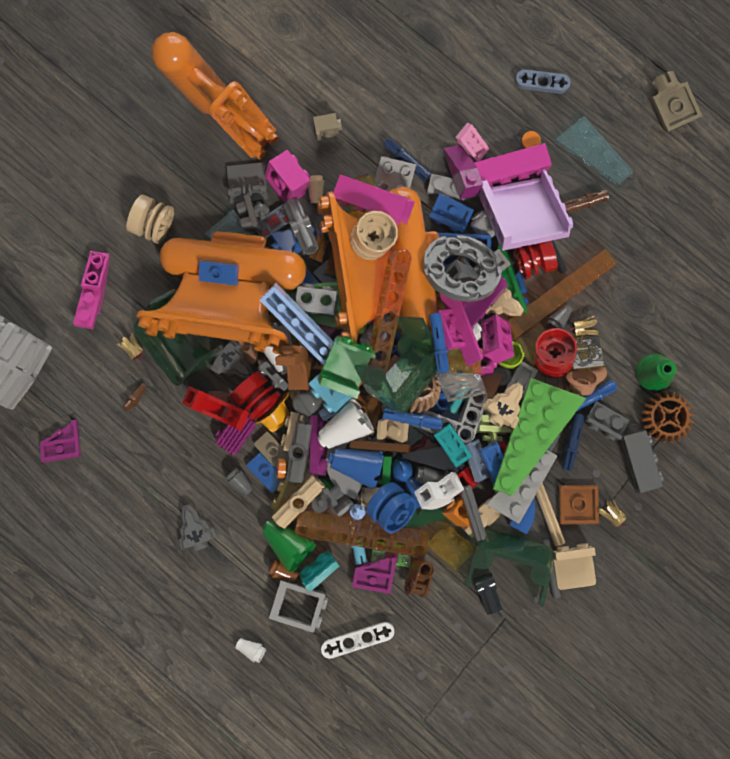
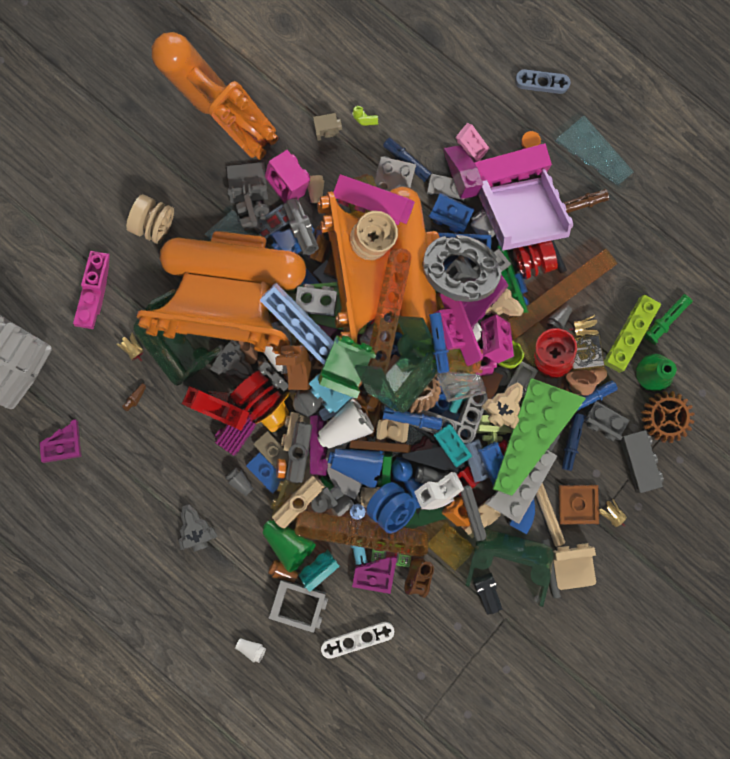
blue plate [199,260,239,286] -> none
dark tan plate [651,71,702,133] -> none
none -> lime arm [352,106,378,126]
none -> lime brick [603,295,661,373]
none -> green pin [644,294,693,345]

